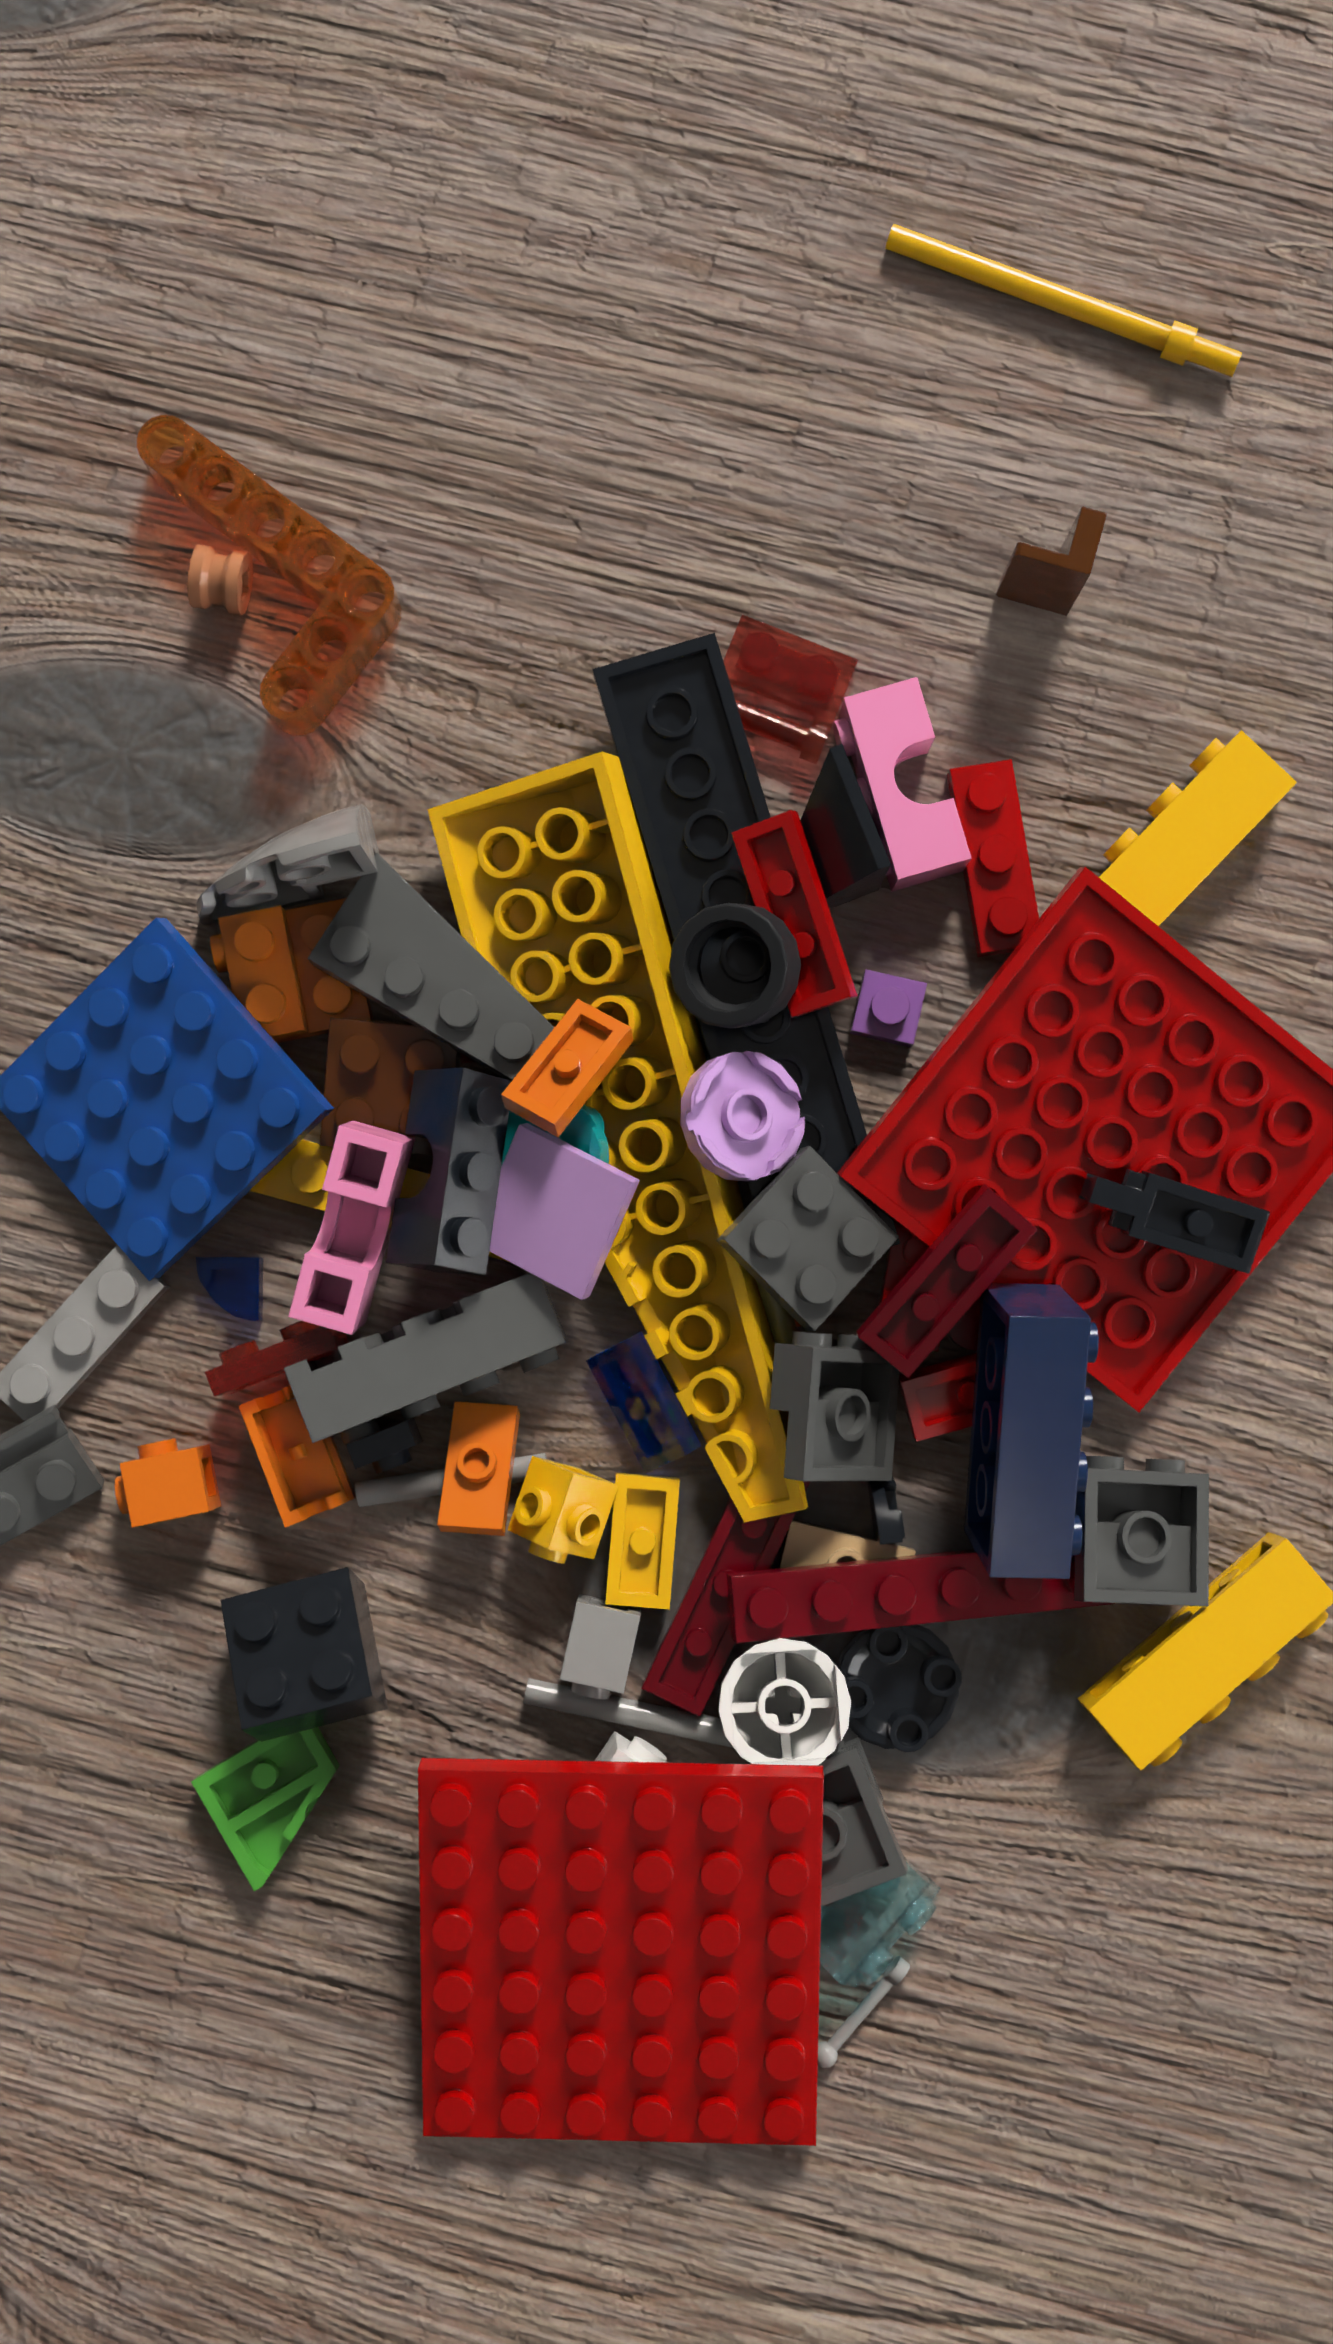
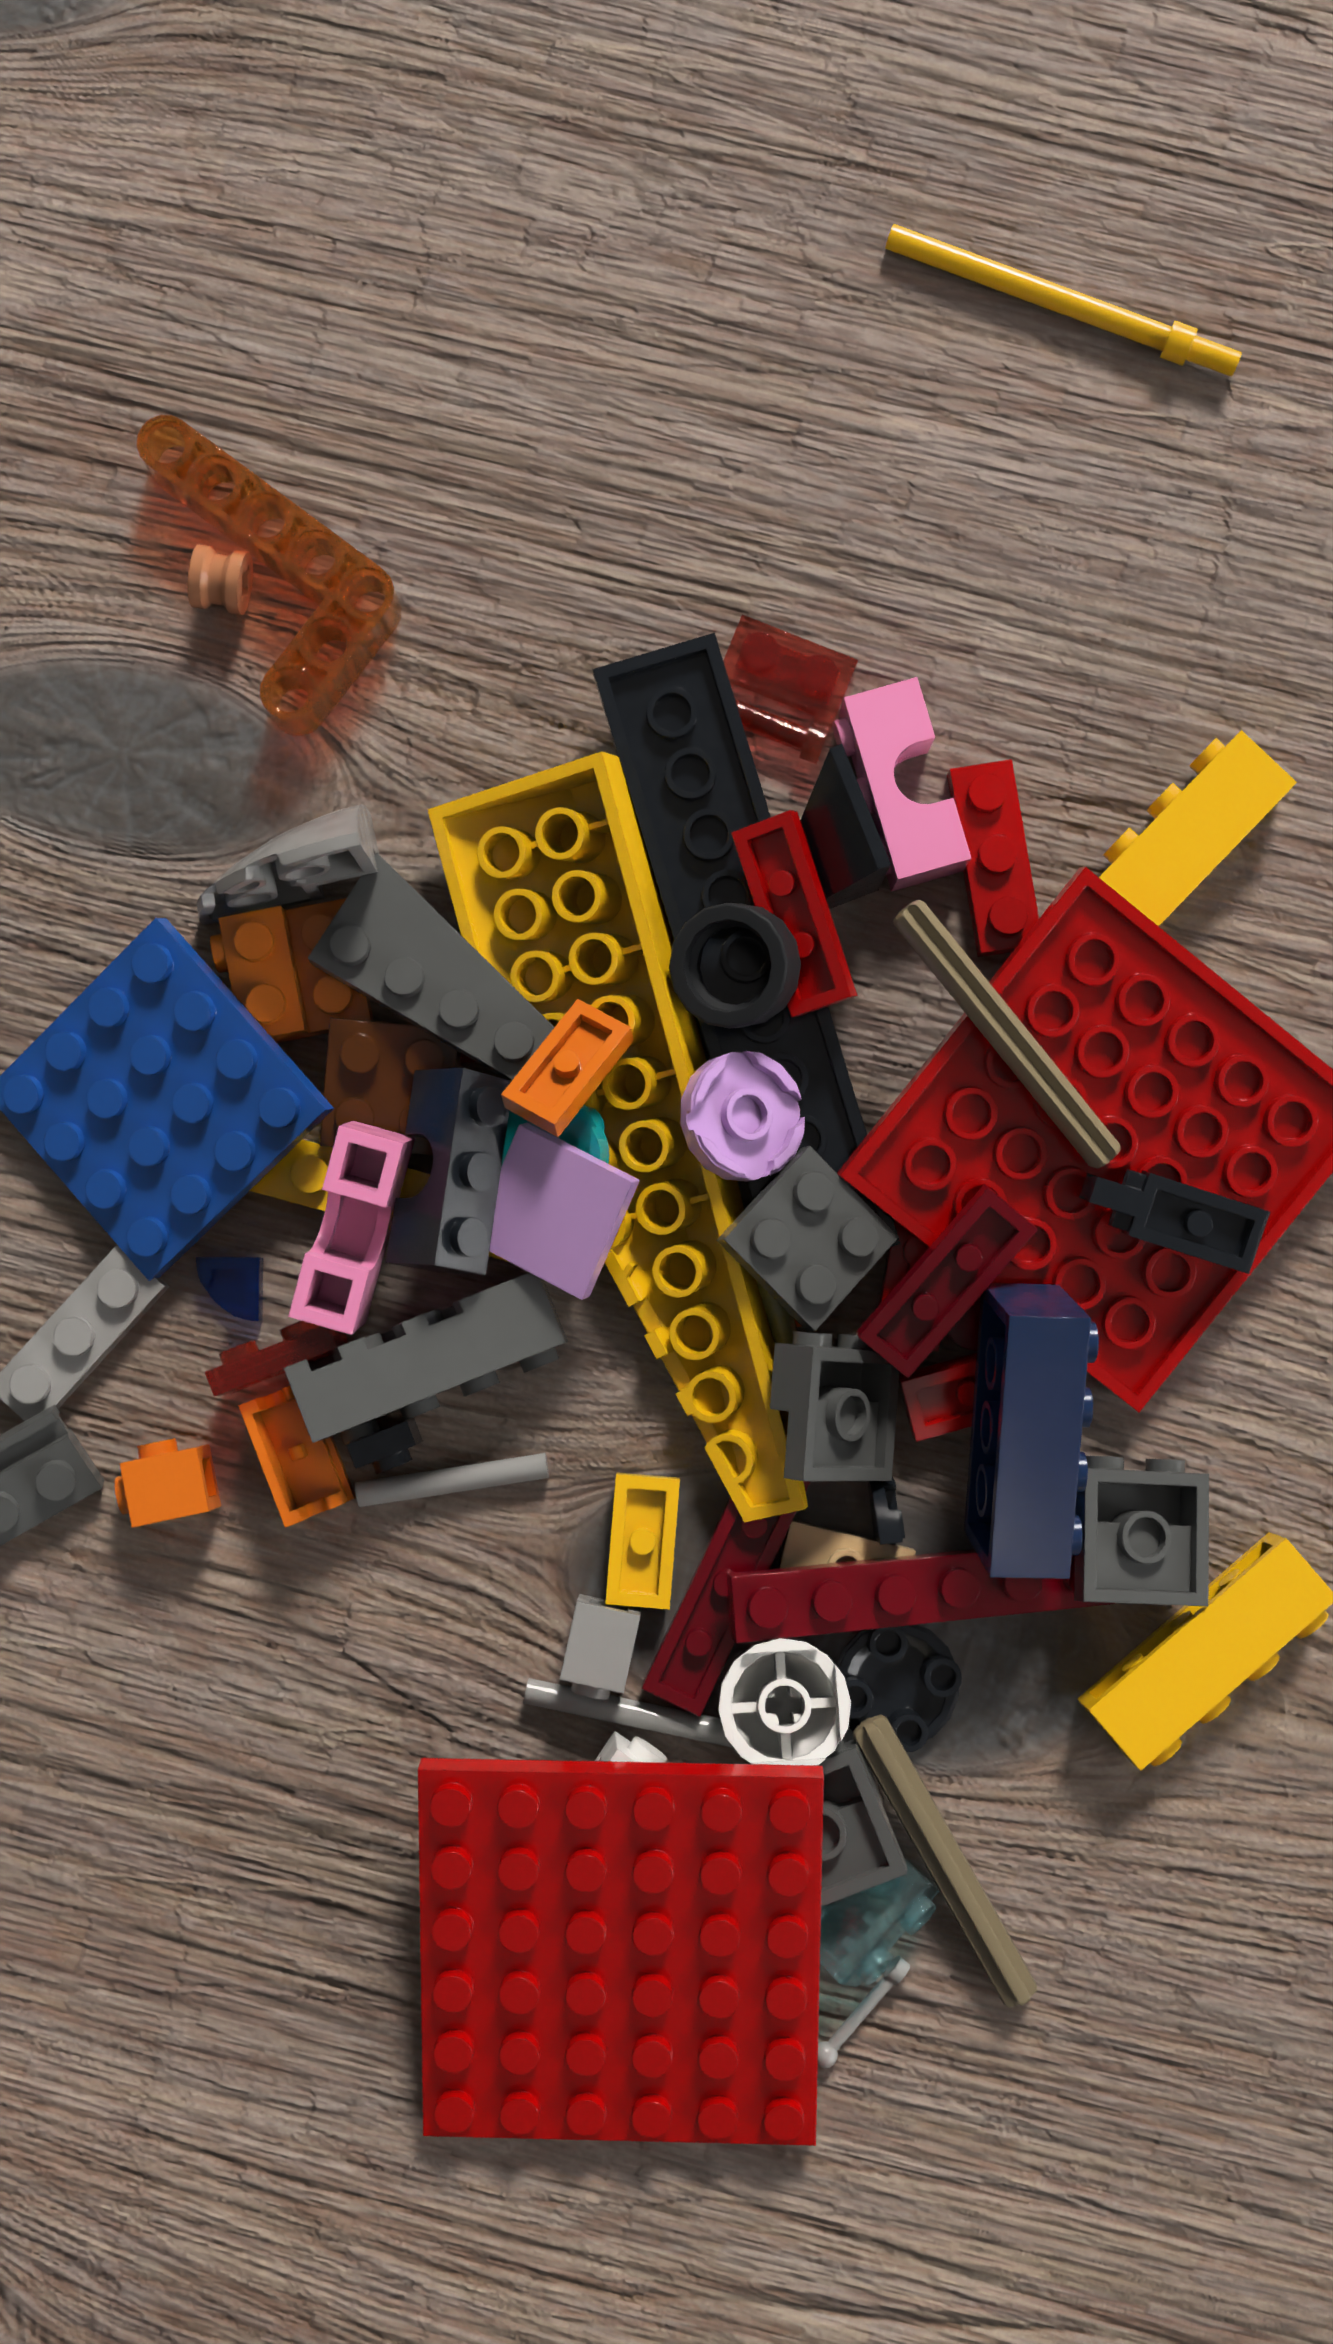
bright green wing [191,1727,340,1891] -> none
black brick [220,1567,388,1742] -> none
orange plate [437,1401,520,1536] -> none
yellow brick [507,1456,619,1564] -> none
clear blue plate [586,1331,702,1474] -> none
medium lavender plate [850,969,927,1048] -> none
reddish brown panel [996,506,1107,616] -> none
none -> dark tan axle [853,1715,1037,2007]
none -> dark tan axle [893,900,1121,1169]

